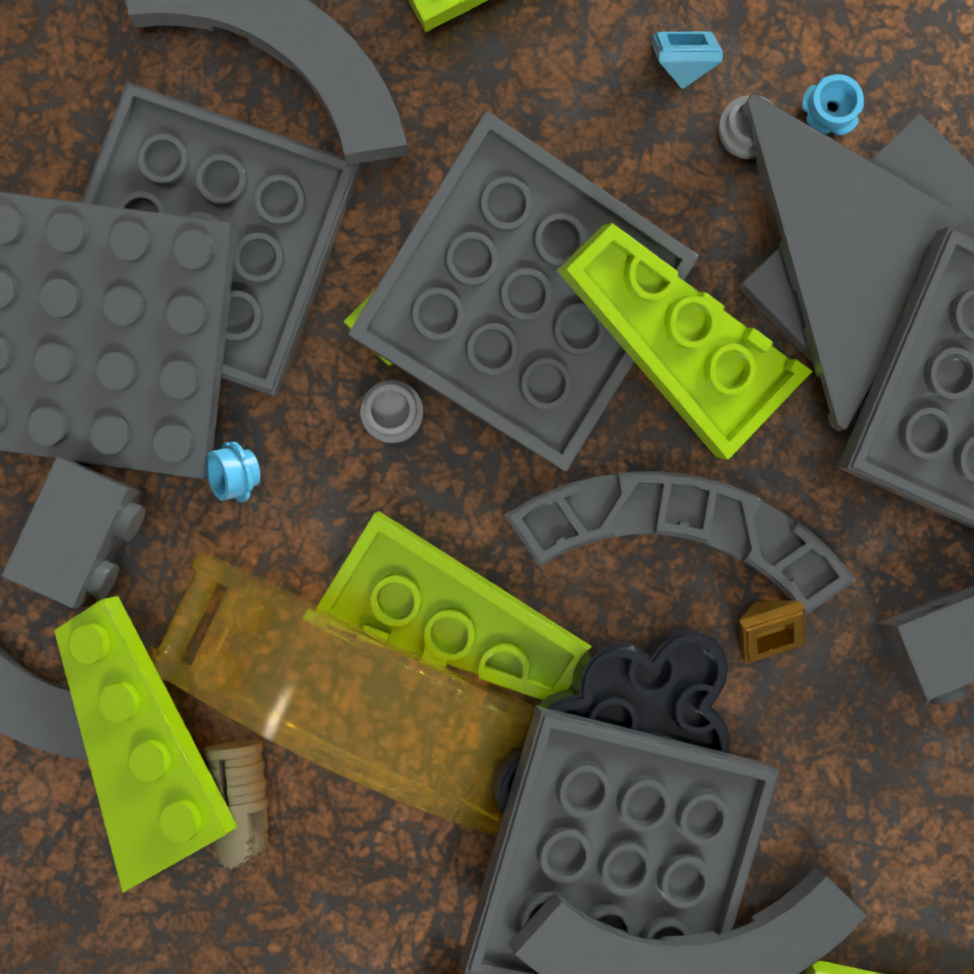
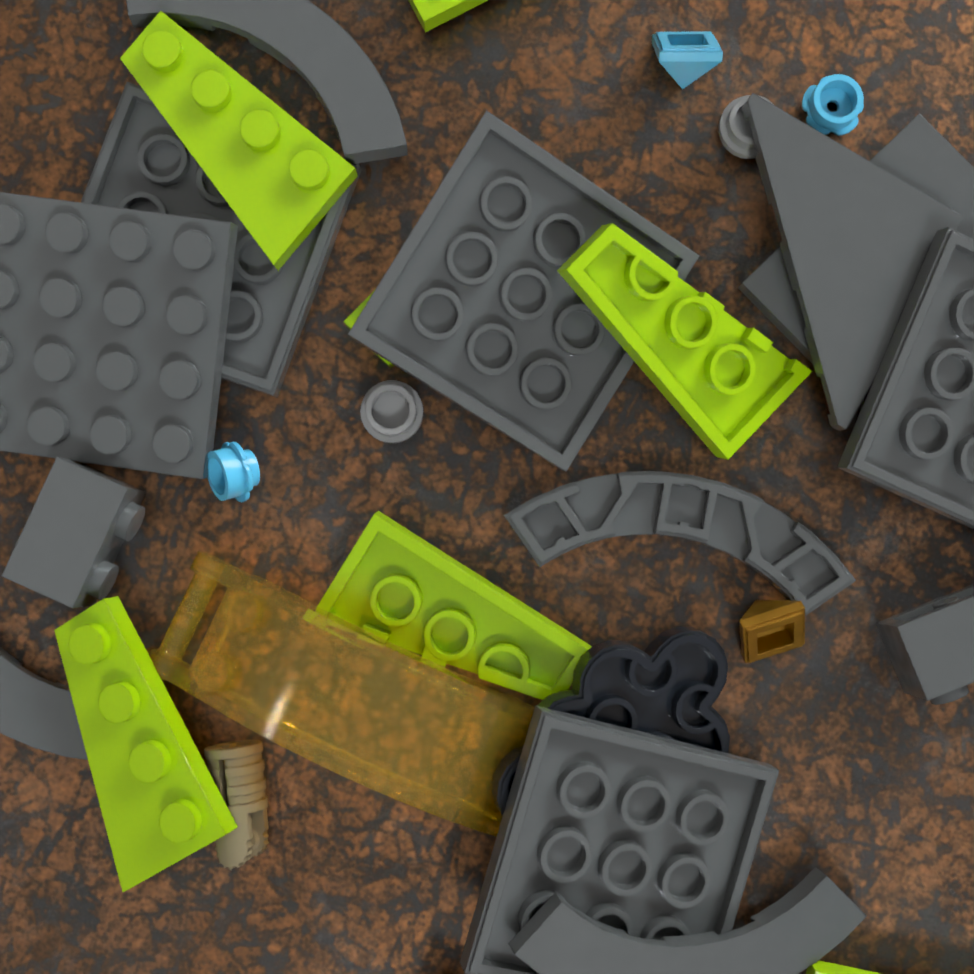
none -> lime wing [120,11,358,271]

